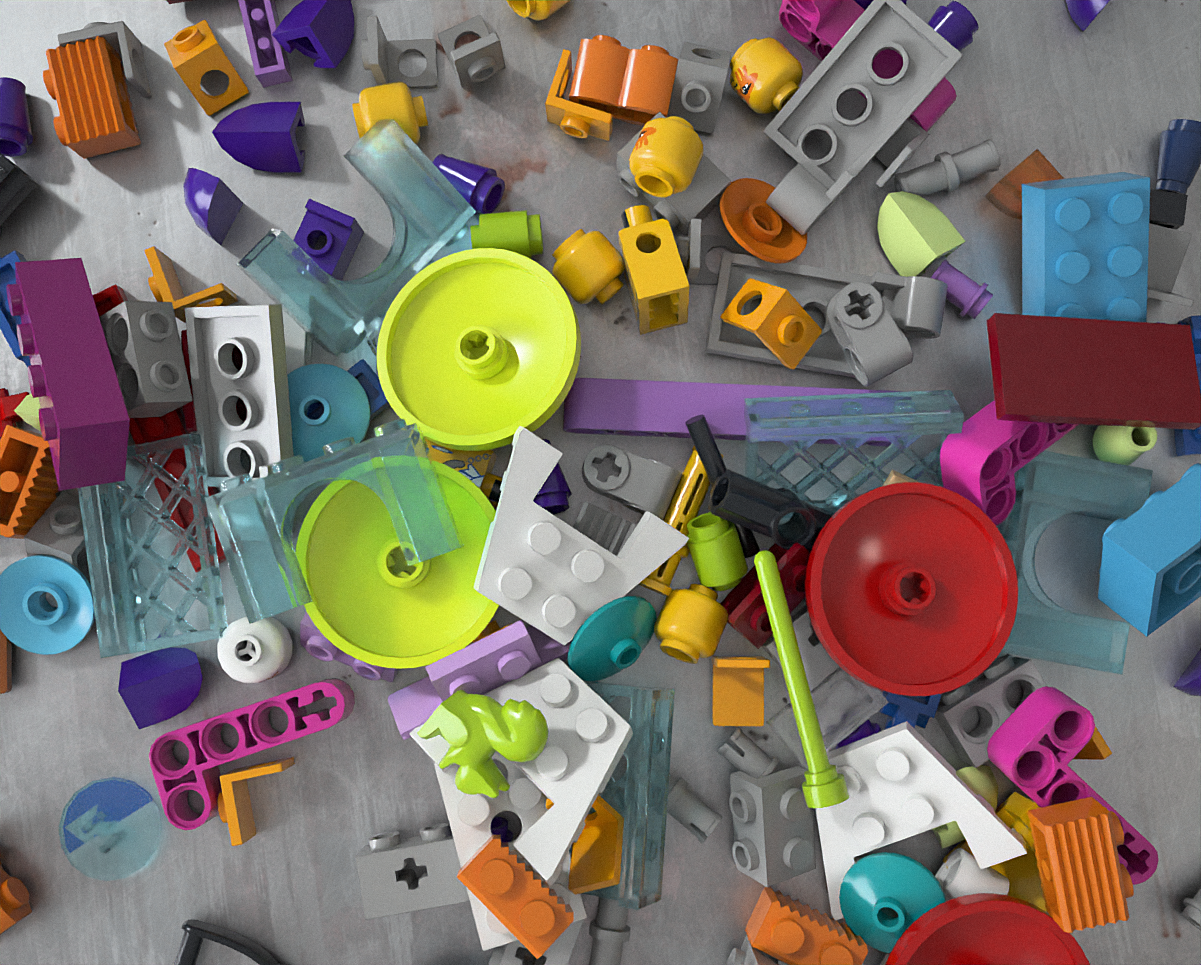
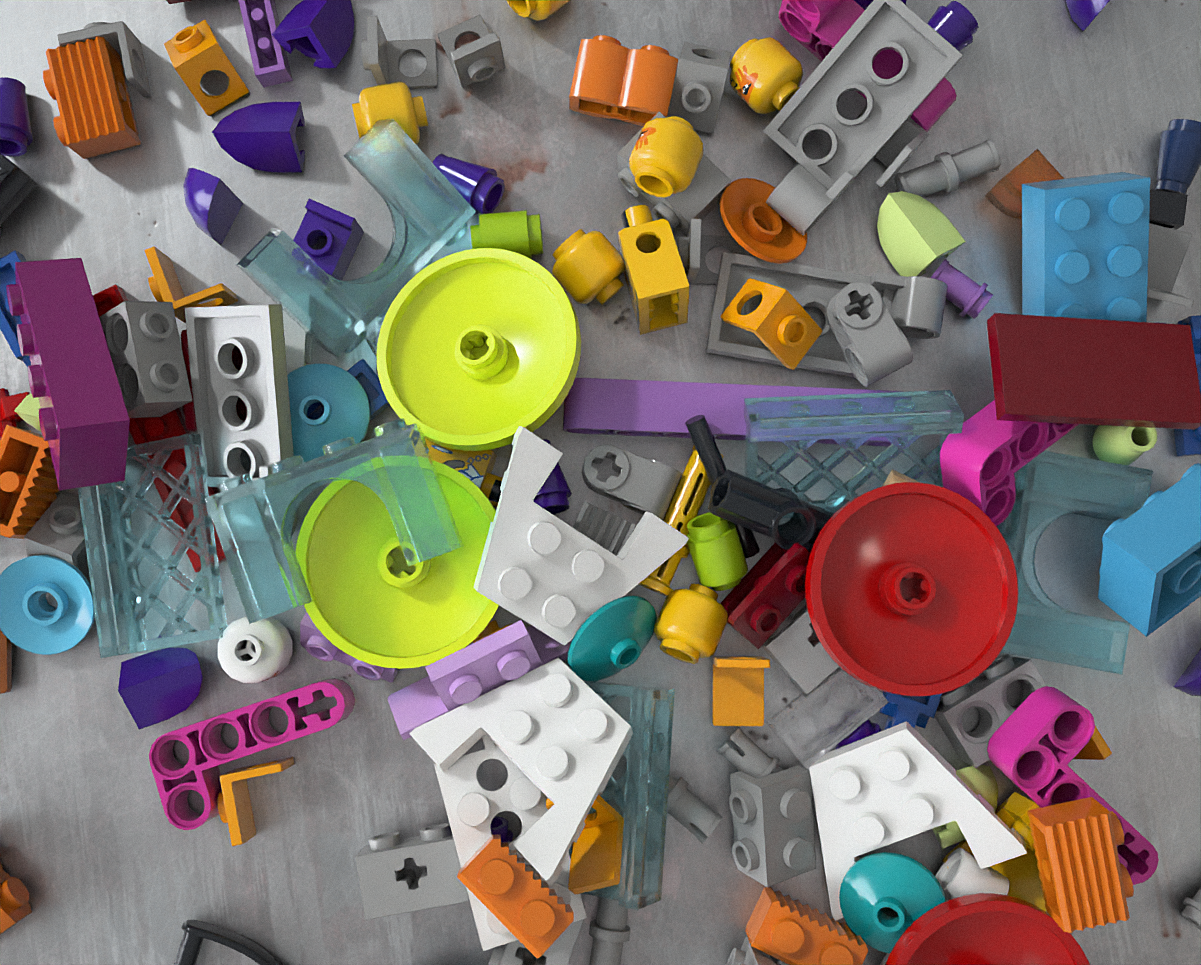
clear light blue piece [58,777,162,881] -> none
lime animal [417,690,549,798] -> none
light orange bracket [545,49,613,141] -> none
lime piece [754,550,849,808] -> none

